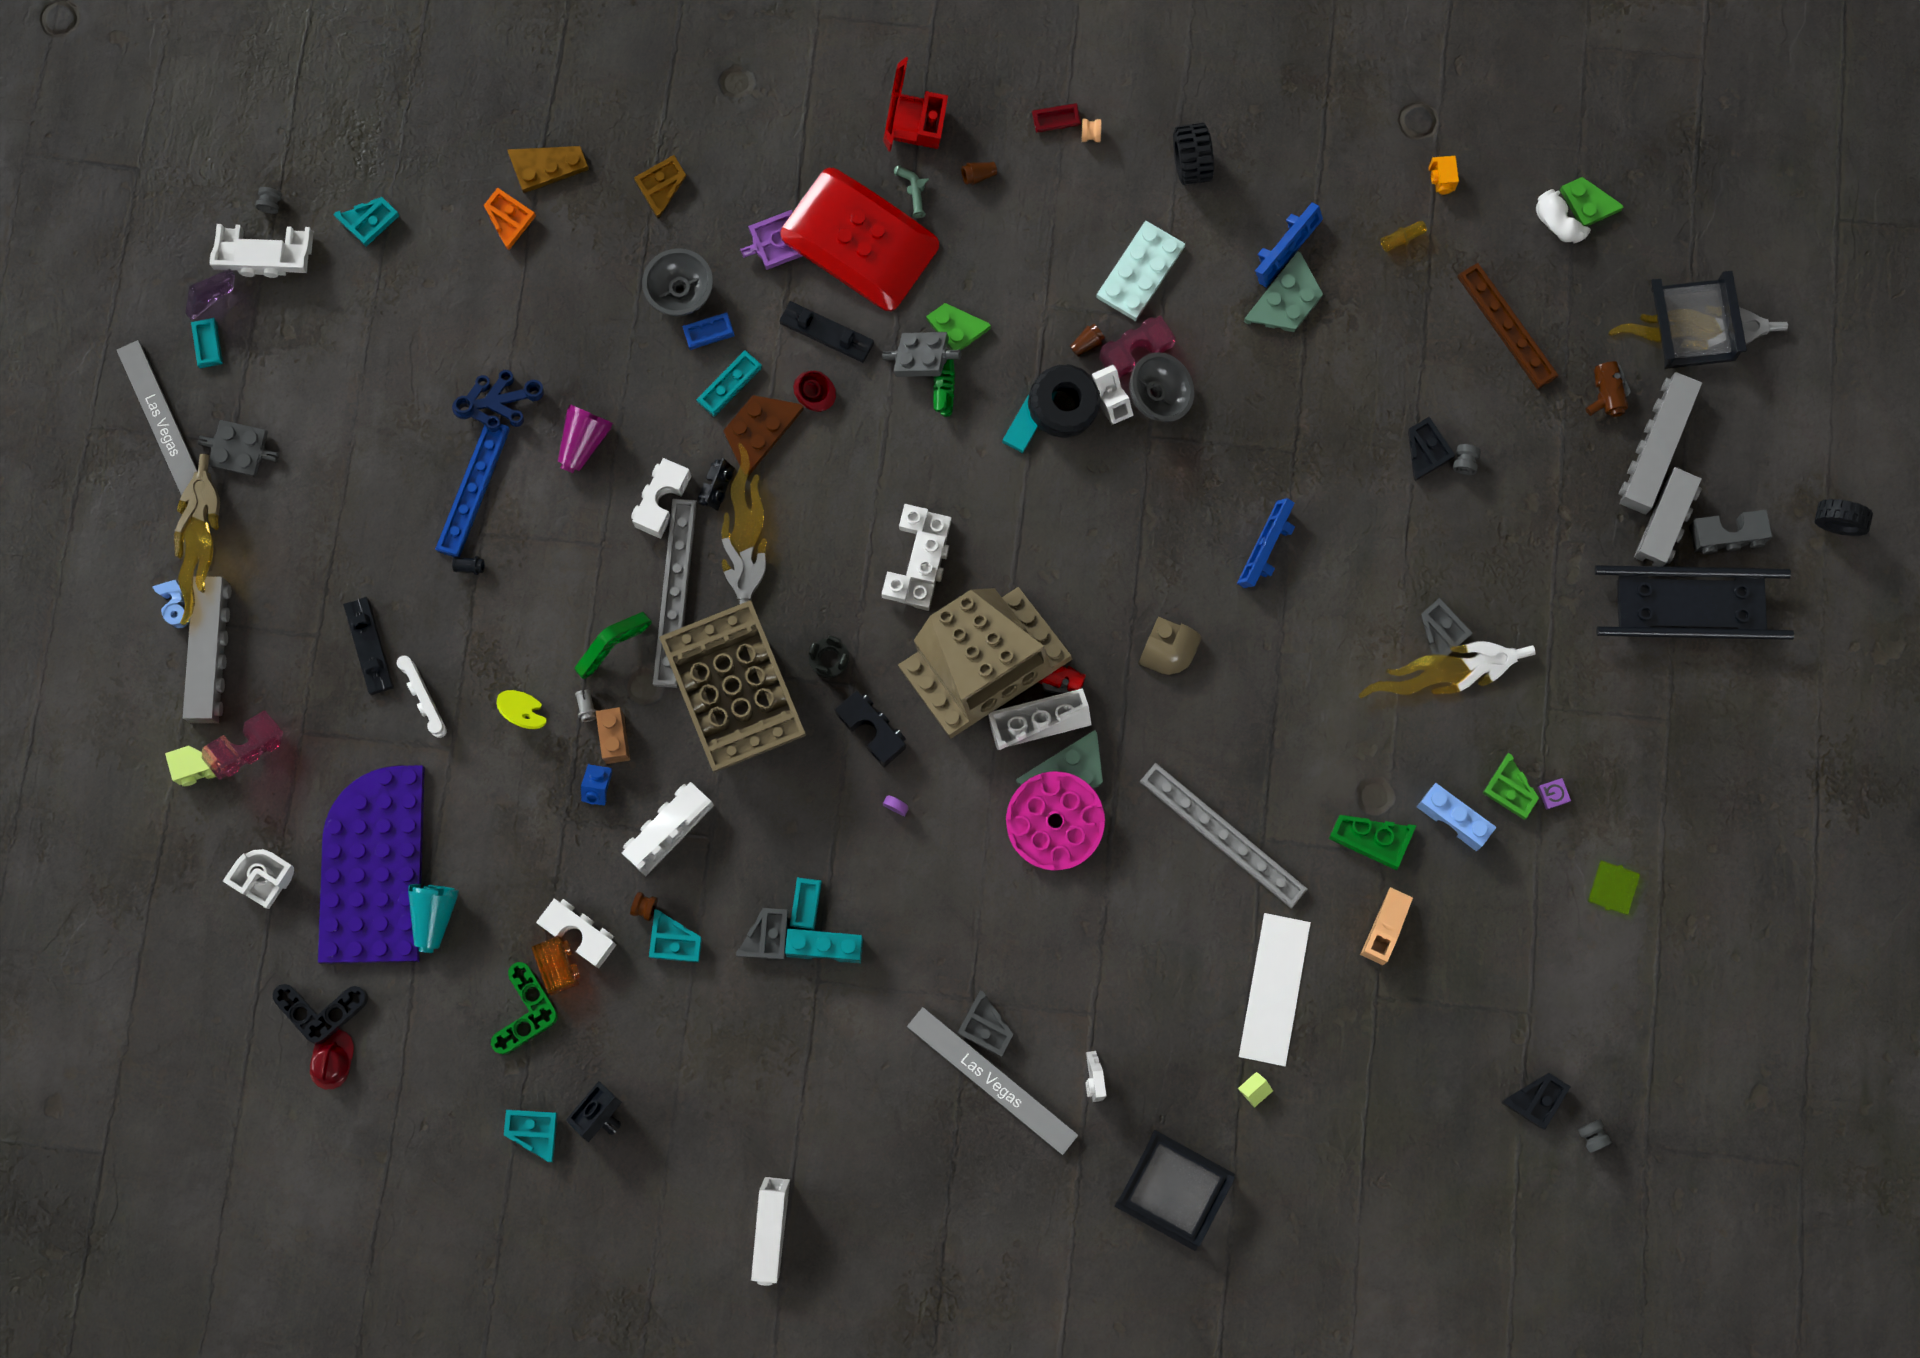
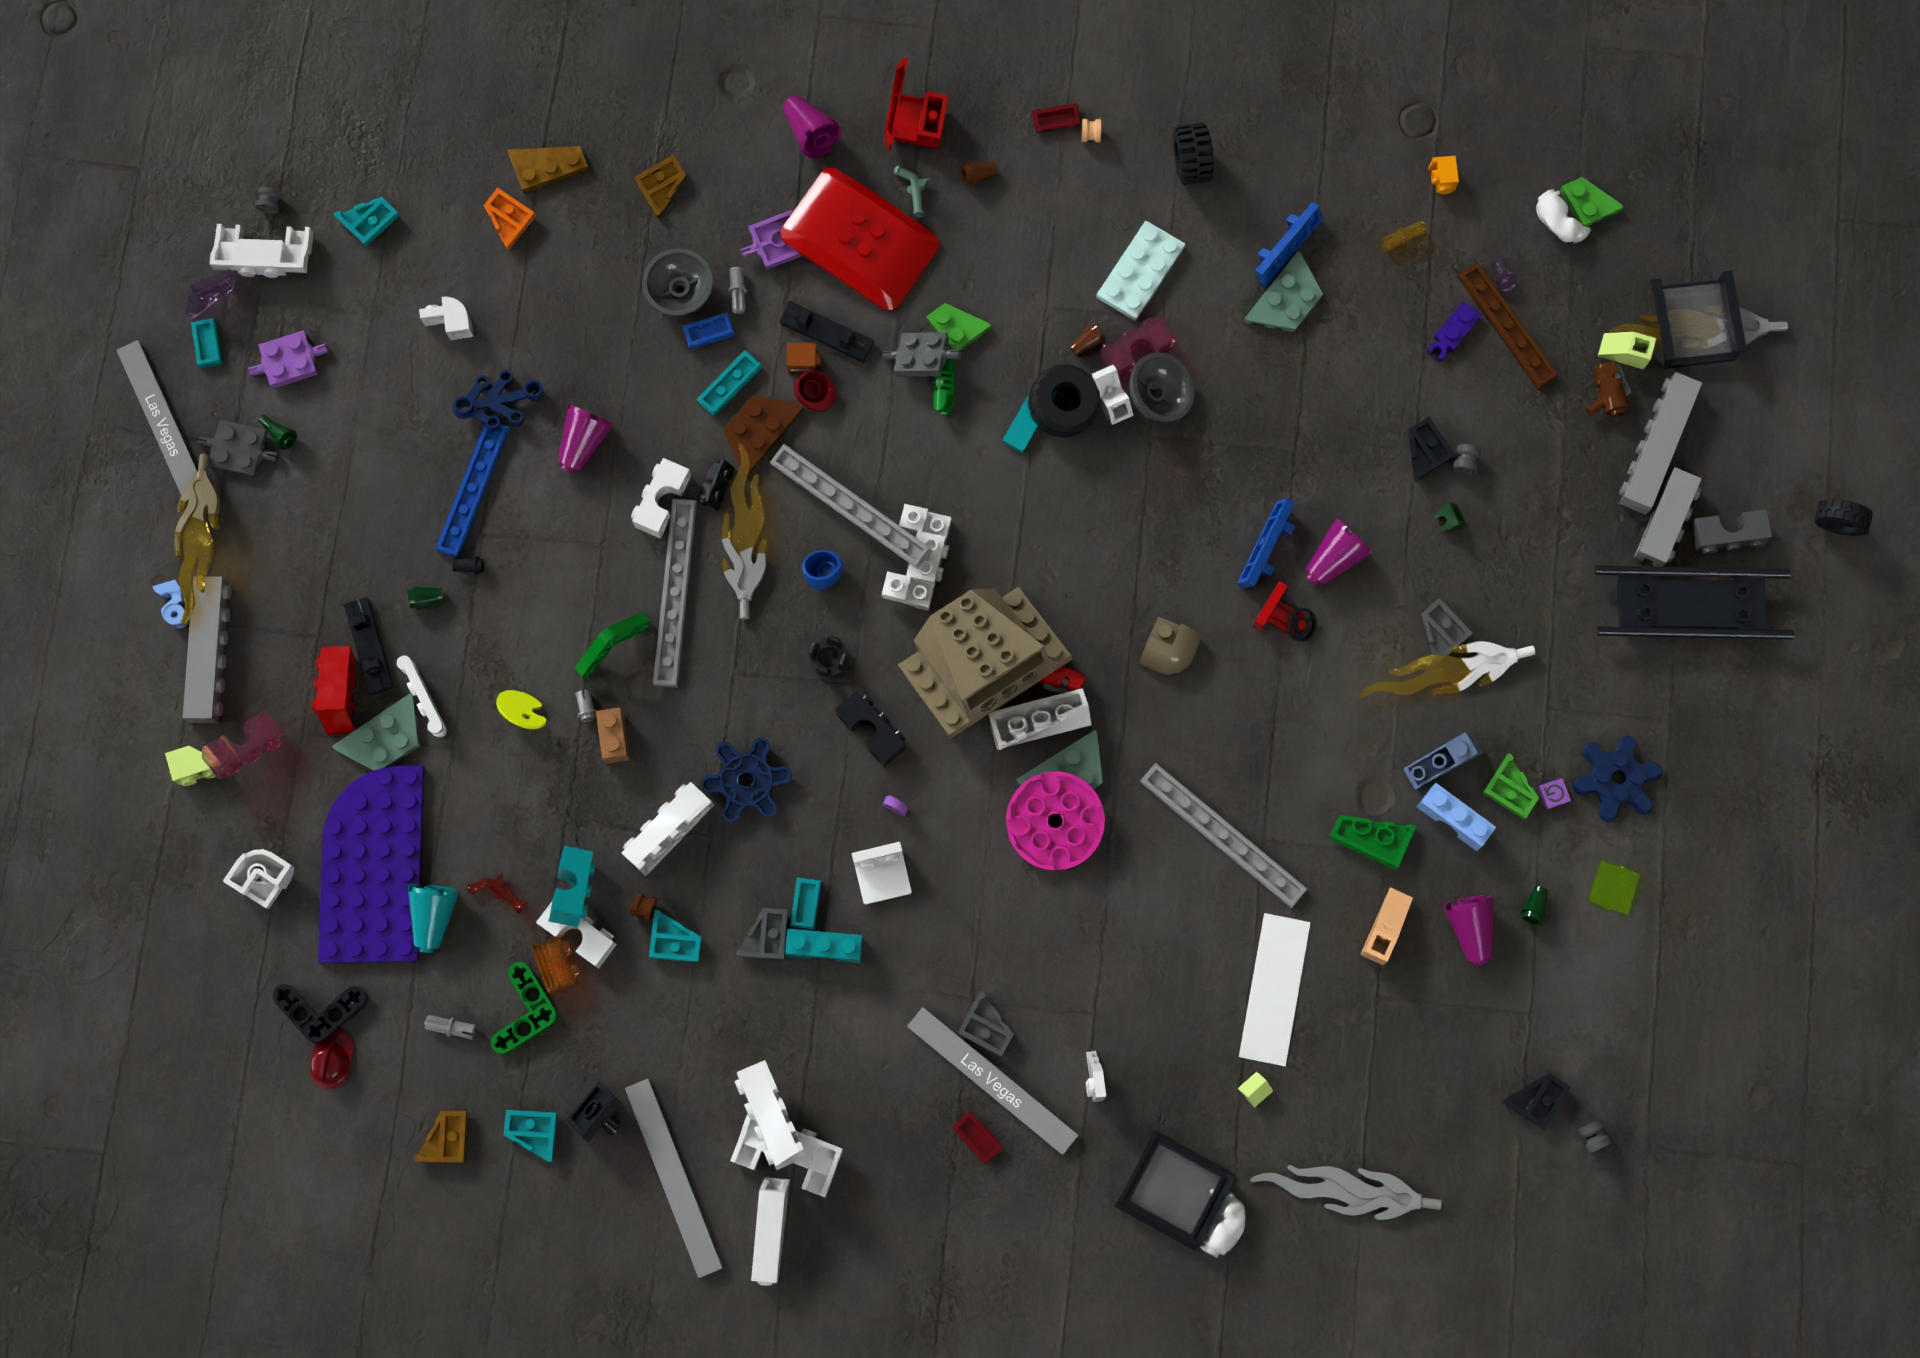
blue bracket [581,764,612,805] -> none
dark tan wedge [659,600,806,773] -> none
none -> medium lavender plate [248,330,329,389]
none -> dark green cone [259,415,297,450]
none -> red wedge [312,646,356,735]
none -> sand green wing [332,693,420,771]
none -> dark green cone [407,587,444,610]
none -> pearl gold wing [415,1111,468,1163]
none -> white brick [419,297,474,340]
none -> light grey axle [425,1015,476,1040]
none -> clear red piece [467,872,528,914]
none -> teal arch [548,846,596,927]
none -> light grey tile [625,1079,723,1278]
none -> dark blue plate [701,737,792,822]
none -> light grey axle [728,267,747,314]
none -> white bracket [730,1114,843,1198]
none -> white wedge [734,1060,805,1170]
none -> light grey tile [769,444,933,569]
none -> magenta cone [783,95,842,159]
none -> dark orange brick [787,343,821,374]
none -> blue hat [802,550,844,590]
none -> white bracket [852,842,912,905]
none -> dark red tile [951,1110,1004,1165]
none -> white animal [1200,1189,1245,1258]
none -> light grey piece [1250,1165,1442,1220]
none -> red piece [1253,581,1317,642]
none -> magenta cone [1305,519,1372,586]
none -> sand blue slope [1403,731,1484,790]
none -> dark purple plate [1427,301,1482,362]
none -> dark green tile [1434,503,1467,531]
none -> magenta cone [1443,895,1494,965]
none -> clear purple plate [1494,258,1518,292]
none -> dark green cone [1521,886,1548,925]
none -> dark blue plate [1573,735,1662,822]
none -> yellowish green slope [1598,332,1656,369]

